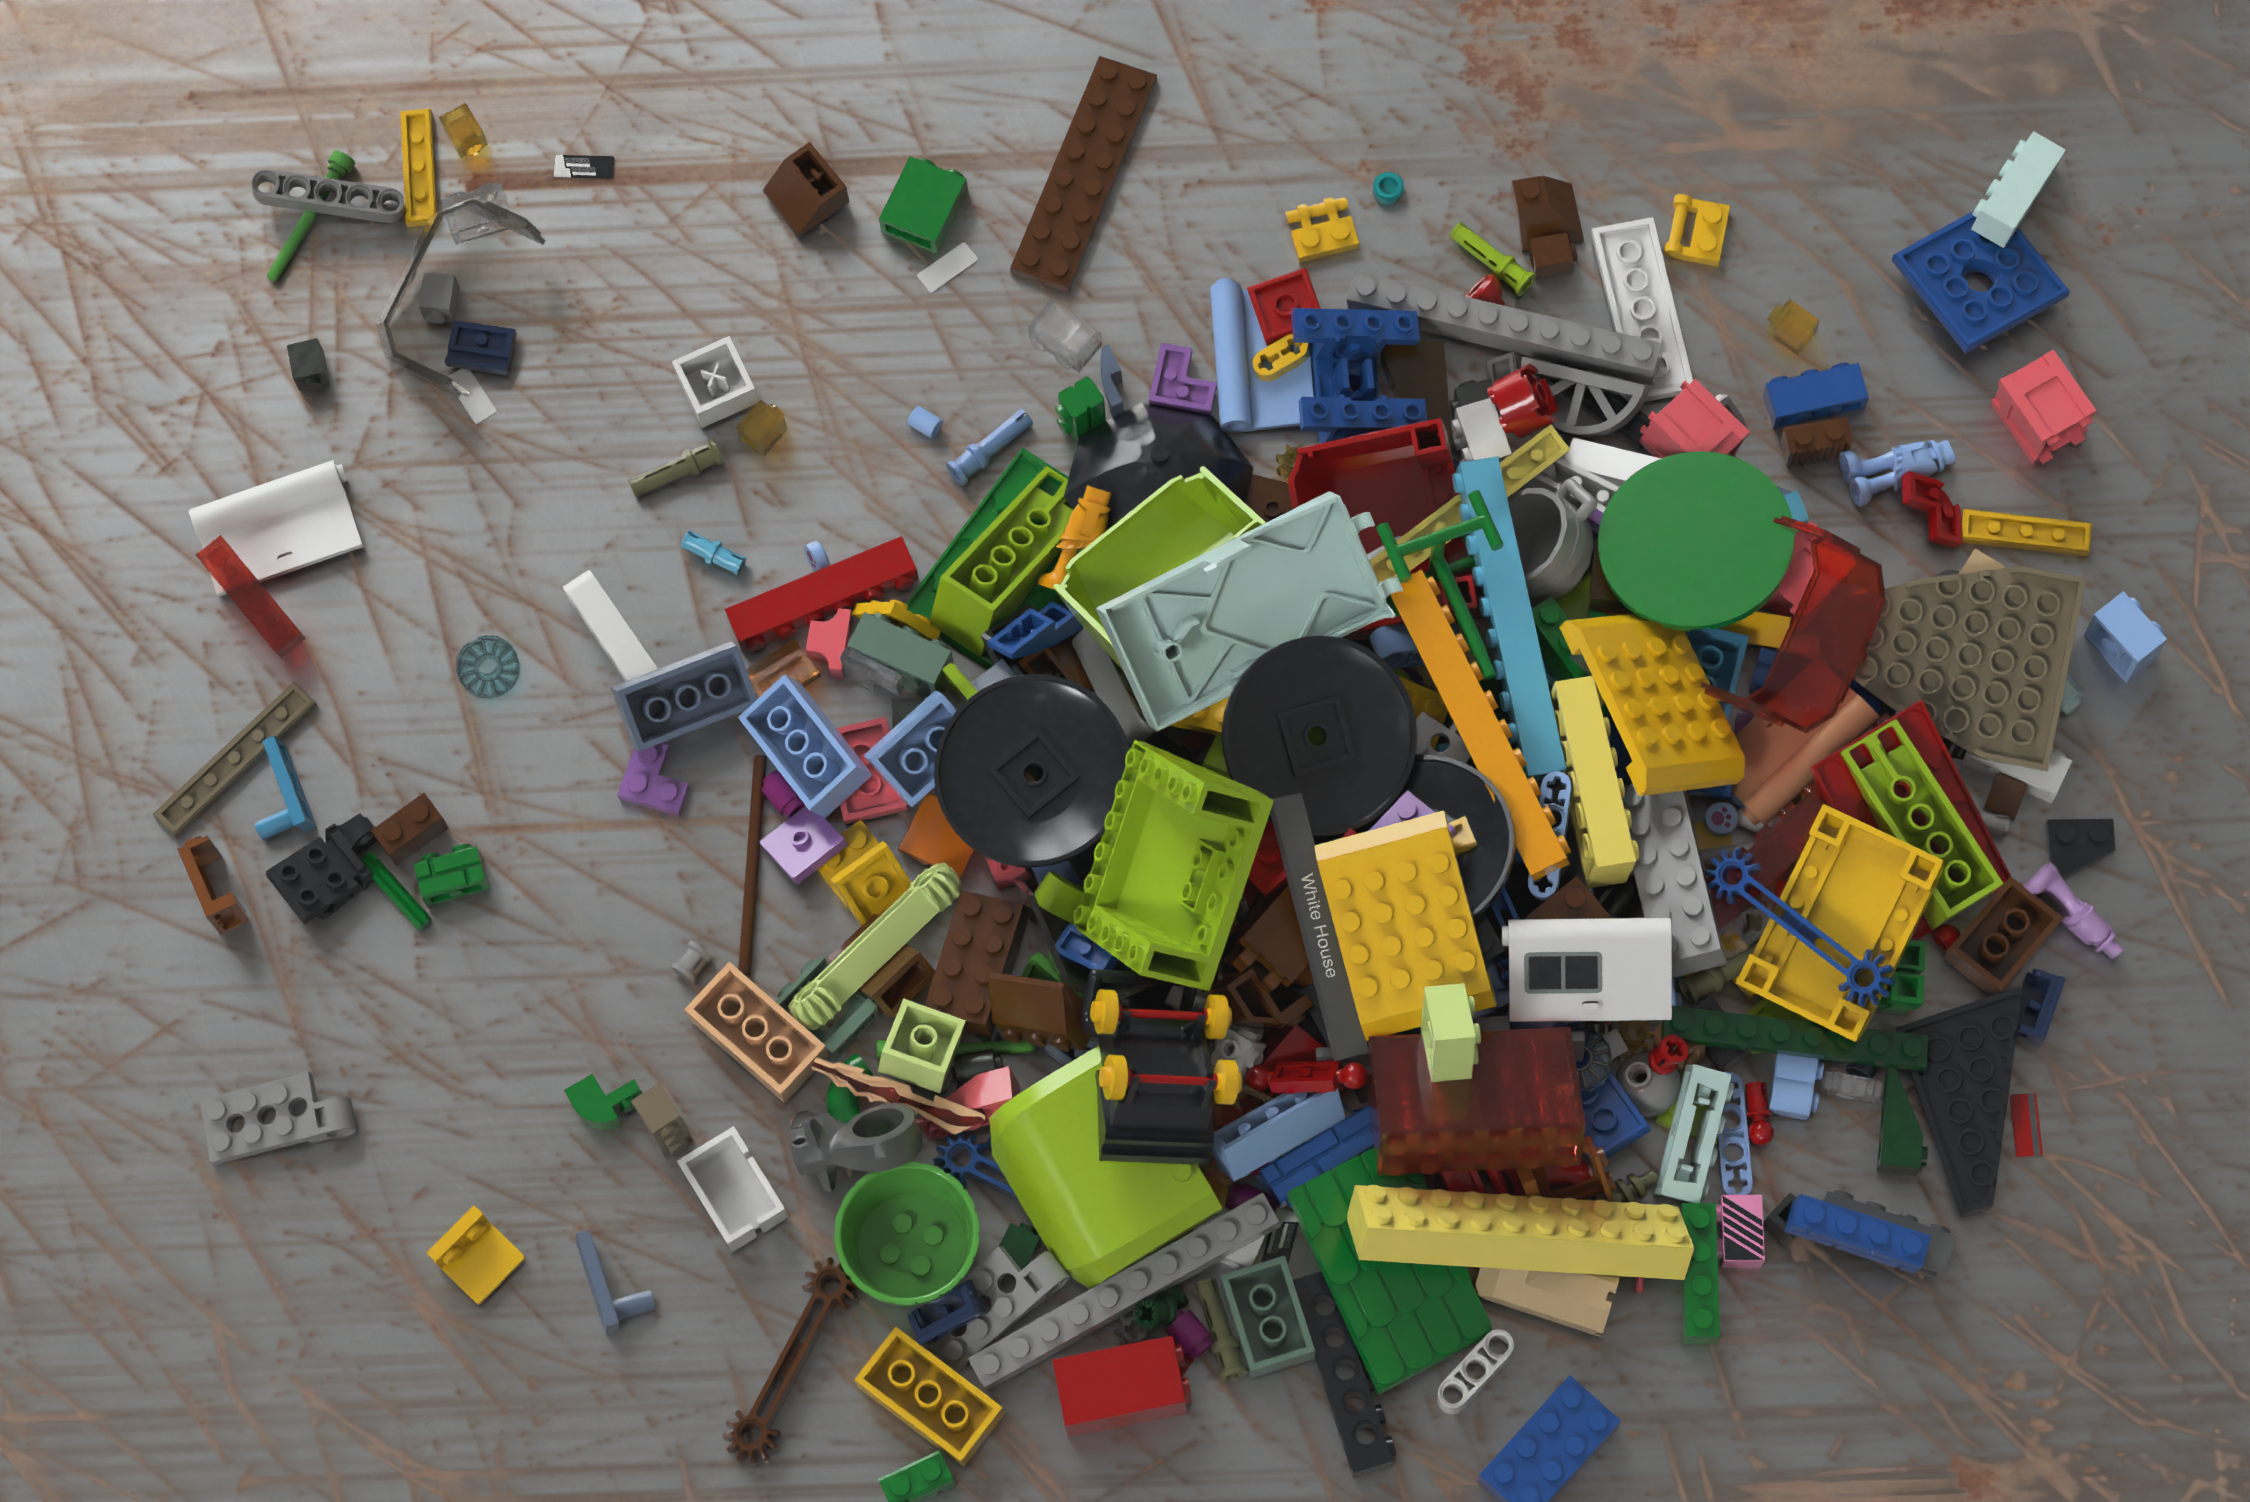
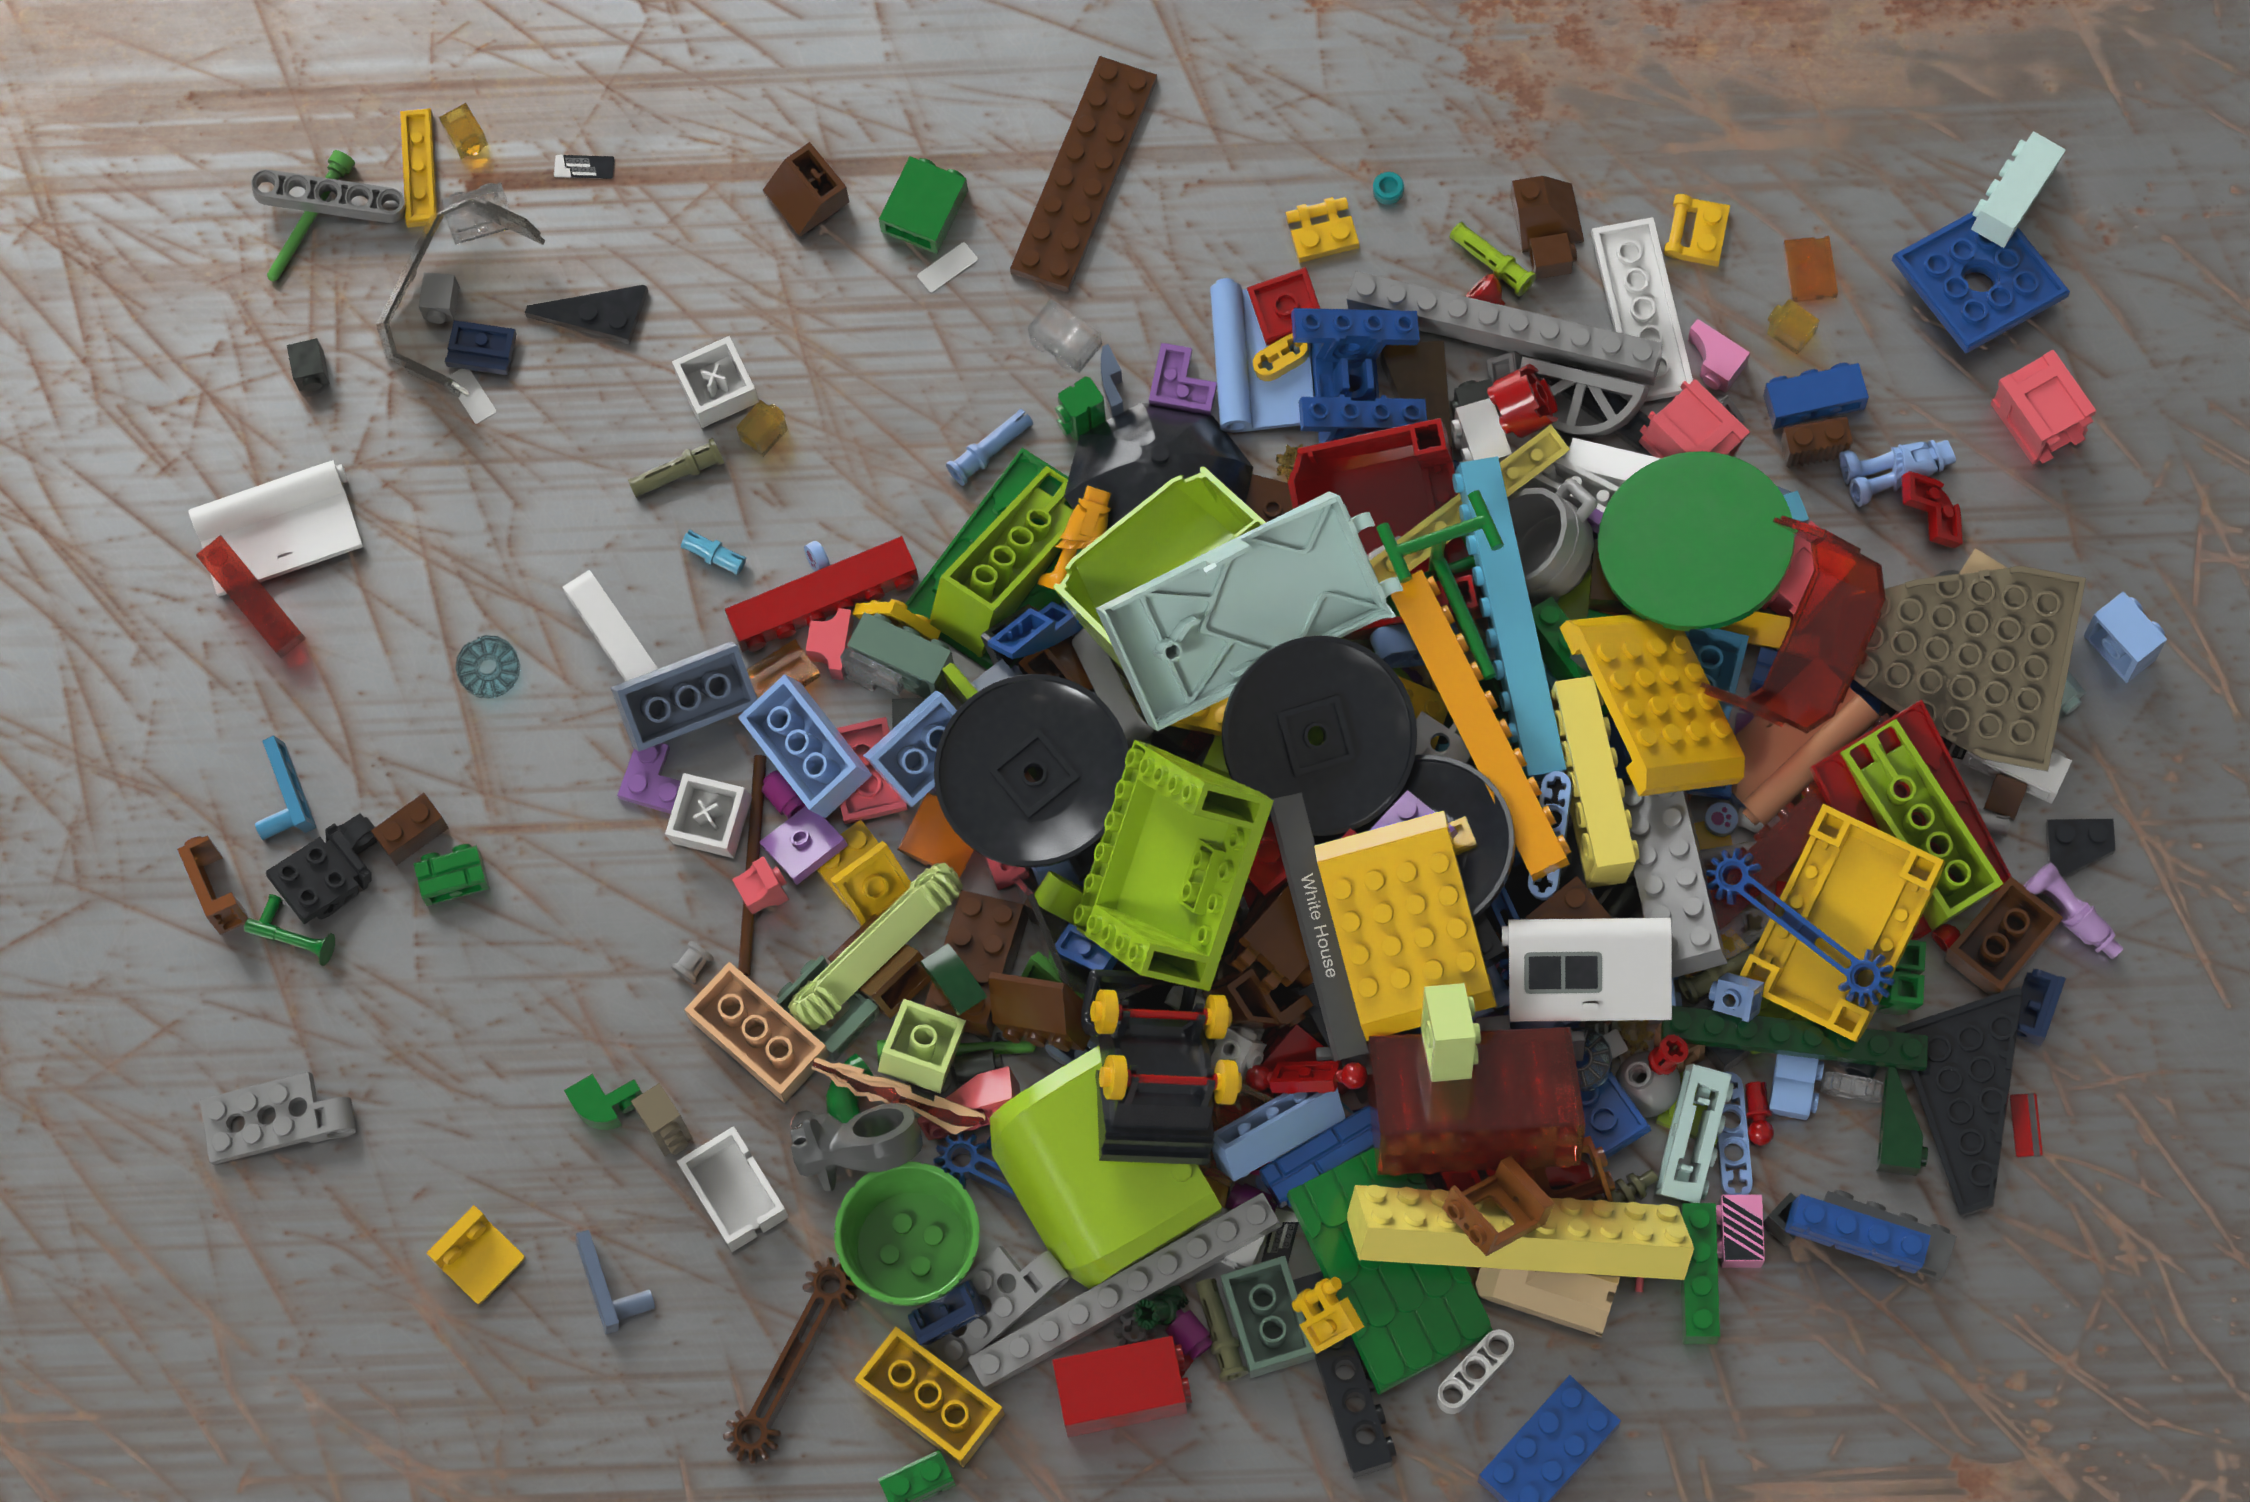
dark tan tile [153,682,318,839] -> none
green axle [361,852,431,930] -> none
light blue hinge [907,406,943,439] -> none
dark green brick [999,1223,1042,1270] -> none
yellow tile [1961,509,2092,557] -> none
none -> green piece [244,894,335,966]
none -> black wing [525,285,648,344]
none -> white brick [665,773,752,858]
none -> coral brick [732,856,789,915]
none -> dark green slope [920,943,987,1016]
none -> yellow plate [1292,1277,1364,1354]
none -> dark orange window [1442,1156,1555,1256]
none -> bright pink arch [1688,319,1750,393]
none -> medium blue brick [1709,972,1765,1022]
none -> clear orange plate [1783,236,1838,303]

